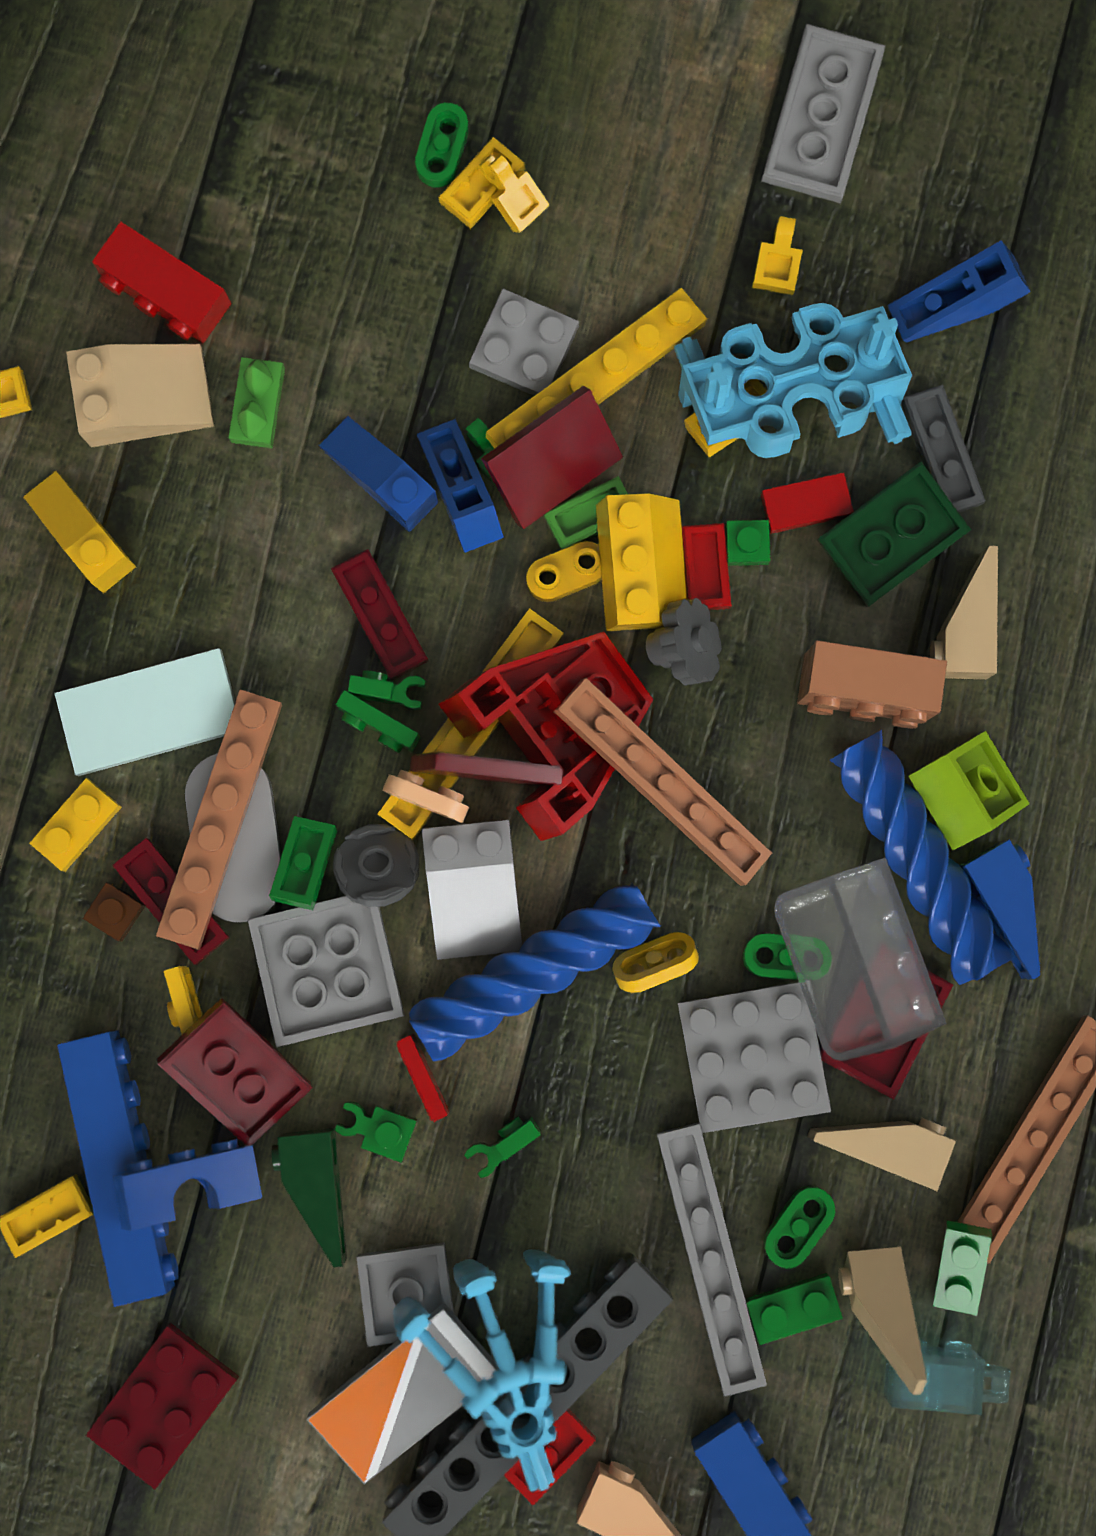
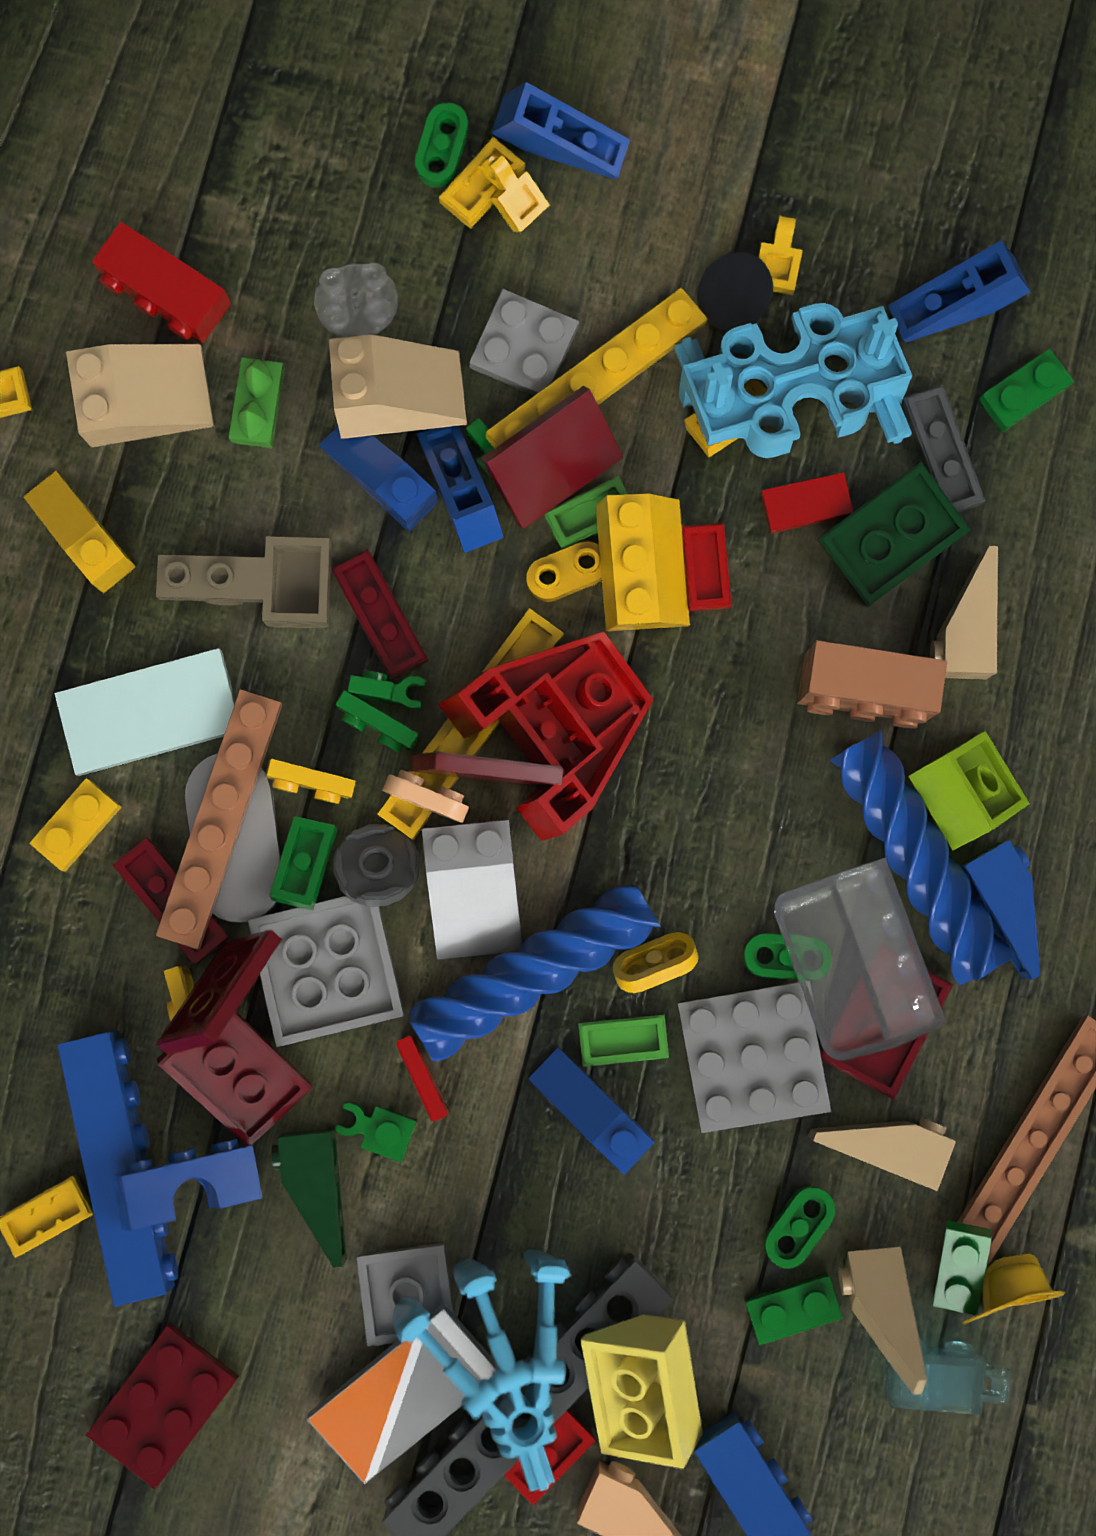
reddish brown plate [82,882,145,942] -> none
green plate [465,1116,541,1178] -> none
nougat plate [554,678,772,886] -> none
dark grey plant [646,598,722,686] -> none
light grey plate [656,1122,767,1397] -> none
green plate [725,520,770,566] -> none
light grey tile [761,24,886,203] -> none
none -> dark tan plate [156,536,332,628]
none -> dark red tile [157,929,282,1055]
none -> yellow plate [265,759,356,804]
none -> clear plate [314,263,398,337]
none -> tan slope [329,334,467,439]
none -> blue slope [492,82,630,179]
none -> blue slope [528,1047,655,1175]
none -> bright green tile [578,1014,669,1067]
none -> light yellow slope [581,1315,703,1469]
none -> black sticker [698,252,773,331]
none -> yellow piece [962,1254,1065,1324]
none -> green plate [978,349,1074,432]

